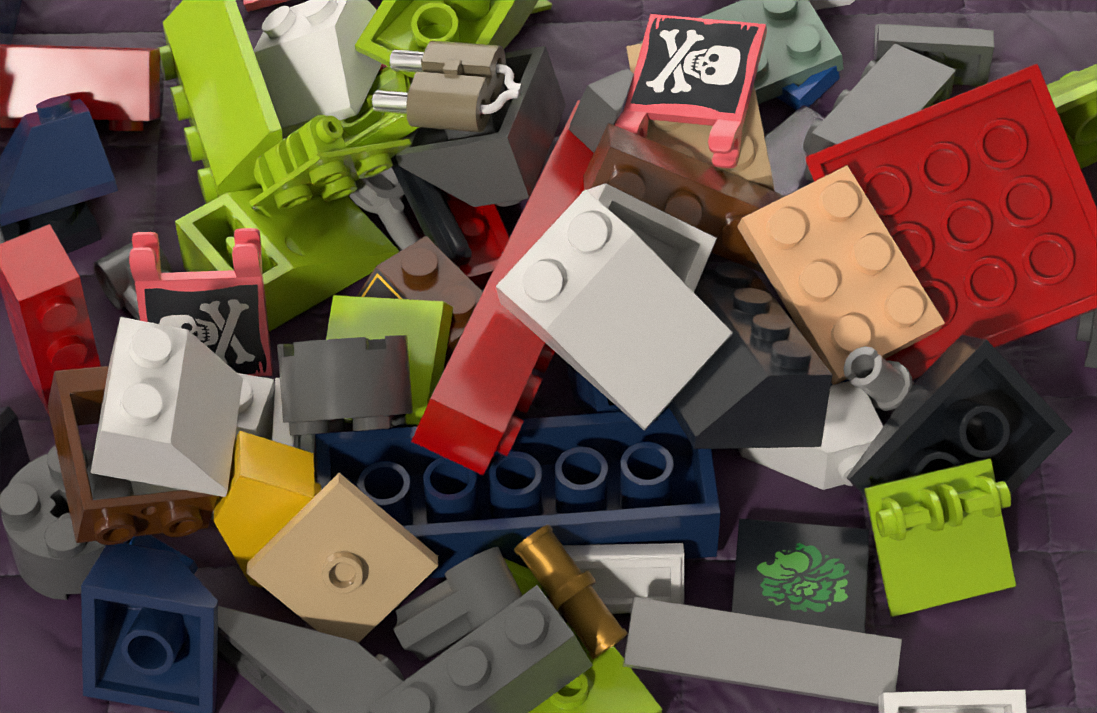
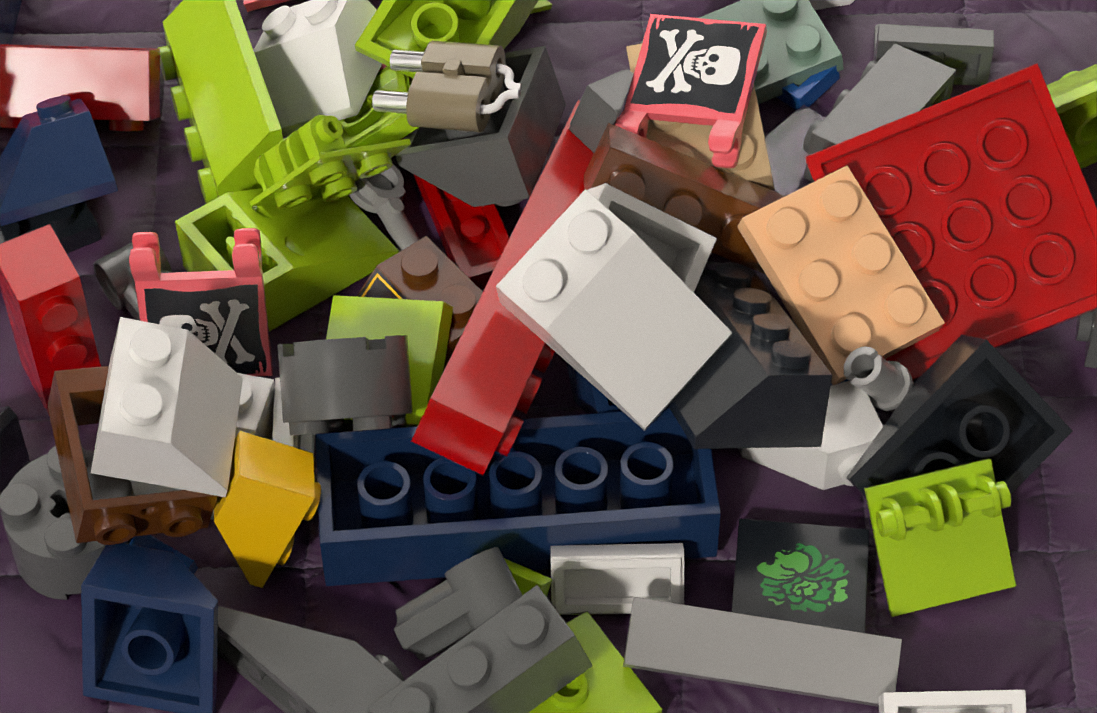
tan plate [247,473,438,643] -> none
black axle [391,138,472,268] -> none
pearl gold pin [514,524,628,660] -> none

